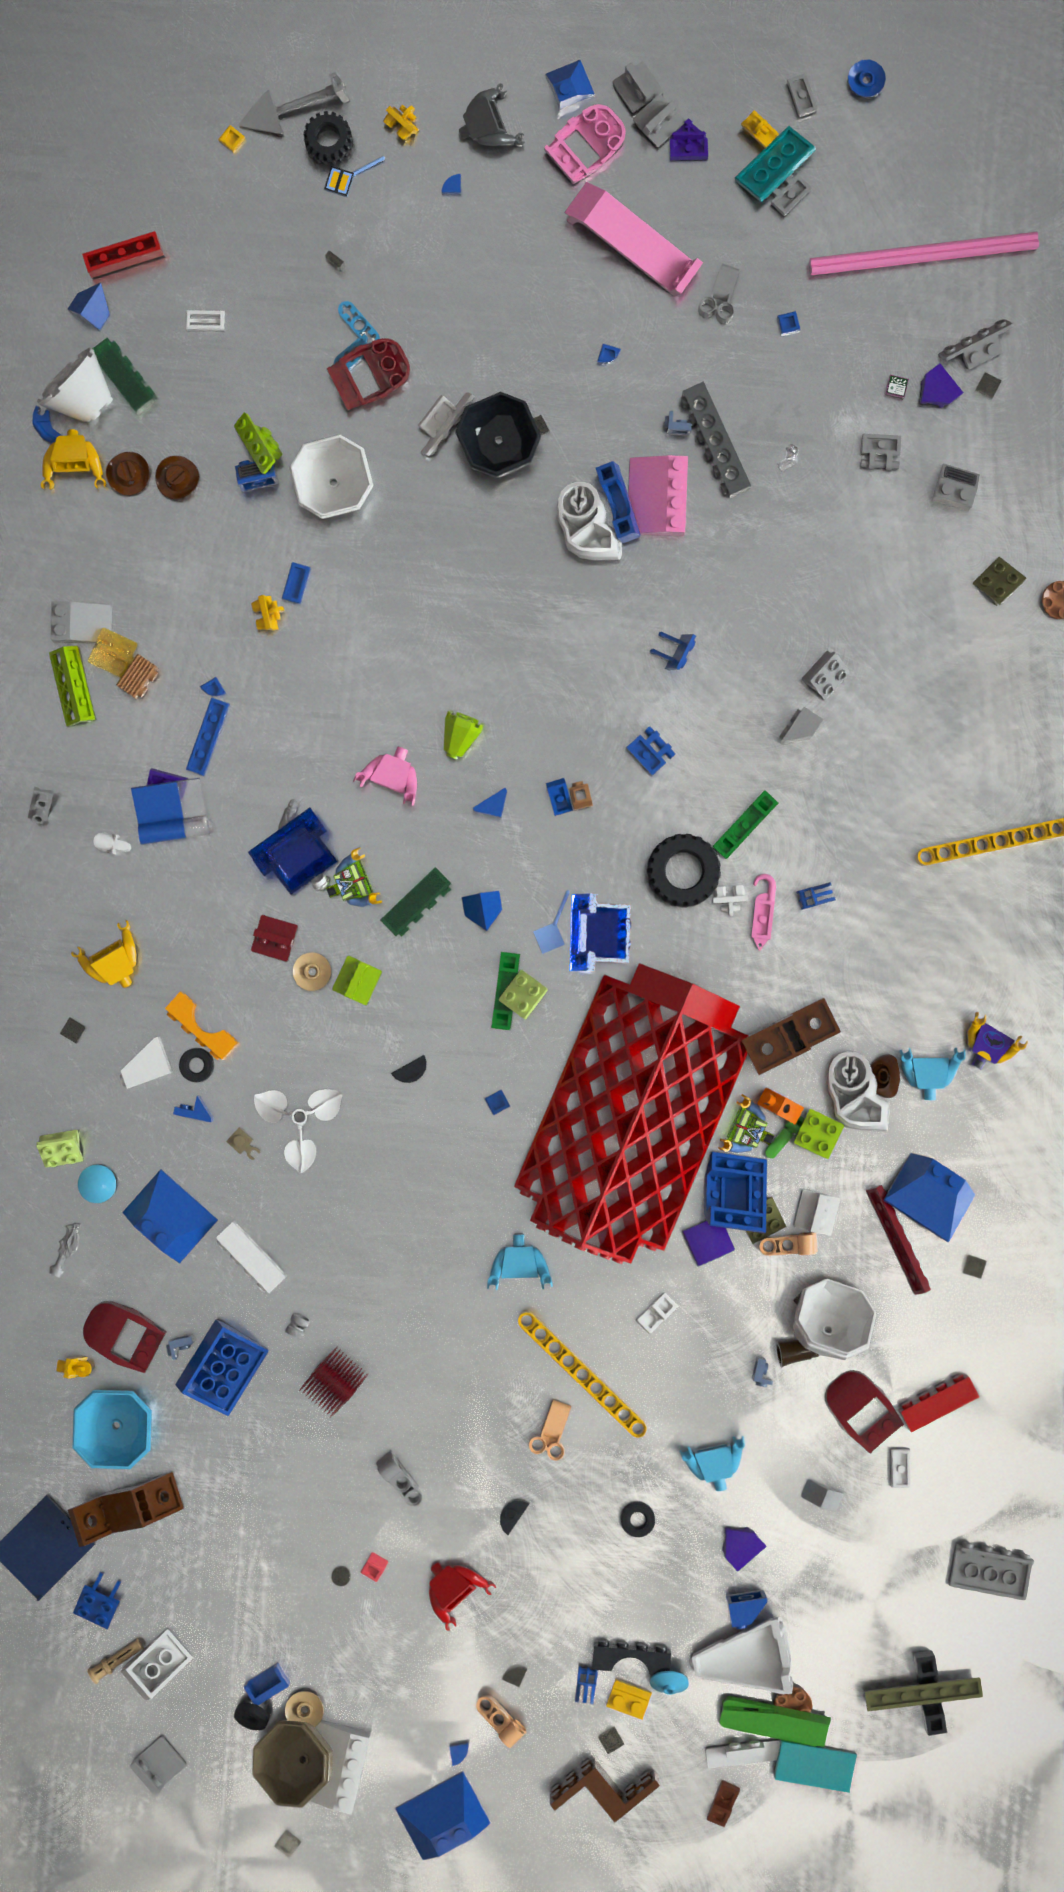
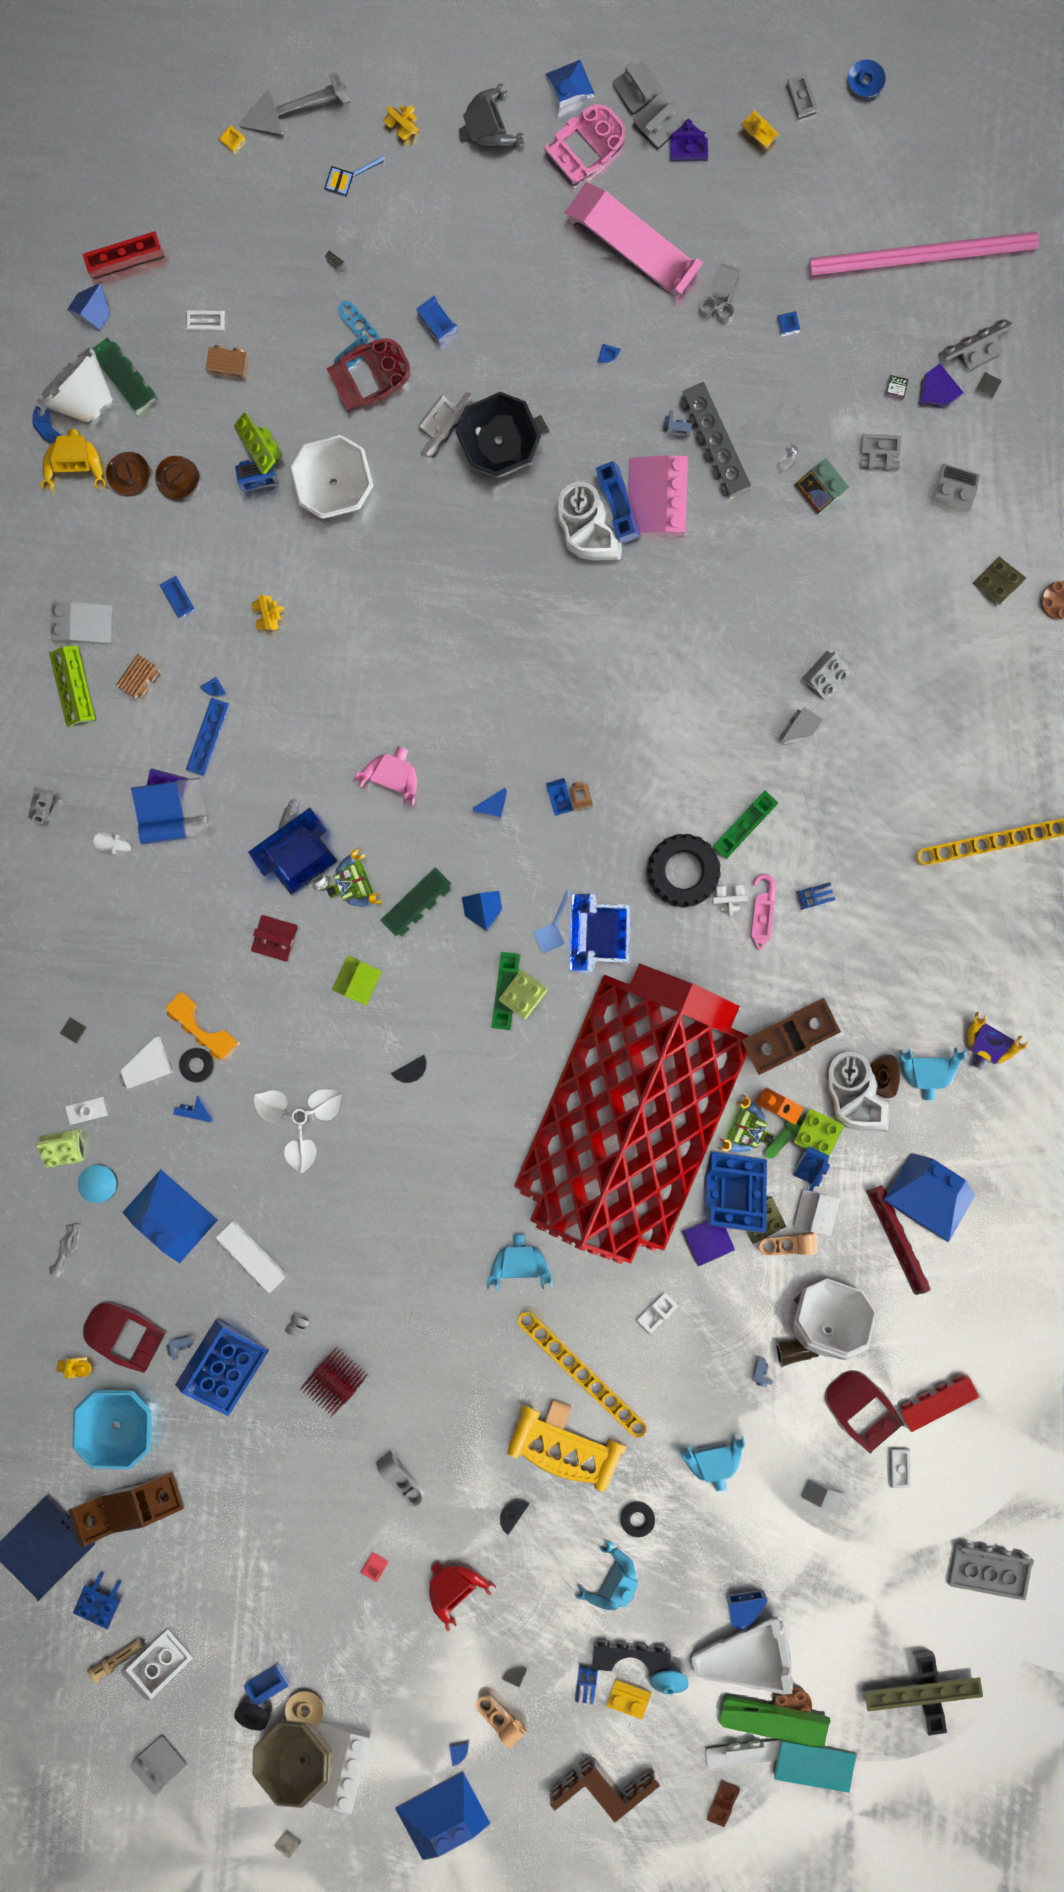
yellow torso [71,920,136,988] -> none
clear yellow bracket [88,628,137,677] -> none
dark tan plate [226,1127,260,1160] -> none
blue tile [282,562,311,605] -> none
tan dish [293,953,331,991] -> none
black tyre [303,111,353,166] -> none
clear smoke tile [331,1566,351,1586] -> none
blue tile [442,174,461,195] -> none
lime cone [444,710,485,759] -> none
blue tile [484,1089,510,1115] -> none
clear smoke tile [598,1726,625,1754] -> none
blue plate [626,726,676,776] -> none
blue plate [650,631,696,670] -> none
dark purple slope [722,1527,767,1572] -> none
teal tile [735,126,816,202] -> none
light grey plate [766,175,812,217] -> none
clear smoke tile [962,1255,987,1279] -> none
none -> white plate [65,1097,108,1125]
none -> blue tile [160,576,195,619]
none -> medium nougat brick [206,345,248,379]
none -> blue panel [416,295,458,343]
none -> yellow piece [507,1405,627,1492]
none -> medium azure torso [575,1541,639,1610]
none -> blue bracket [793,1146,830,1192]
none -> slope [794,458,850,515]

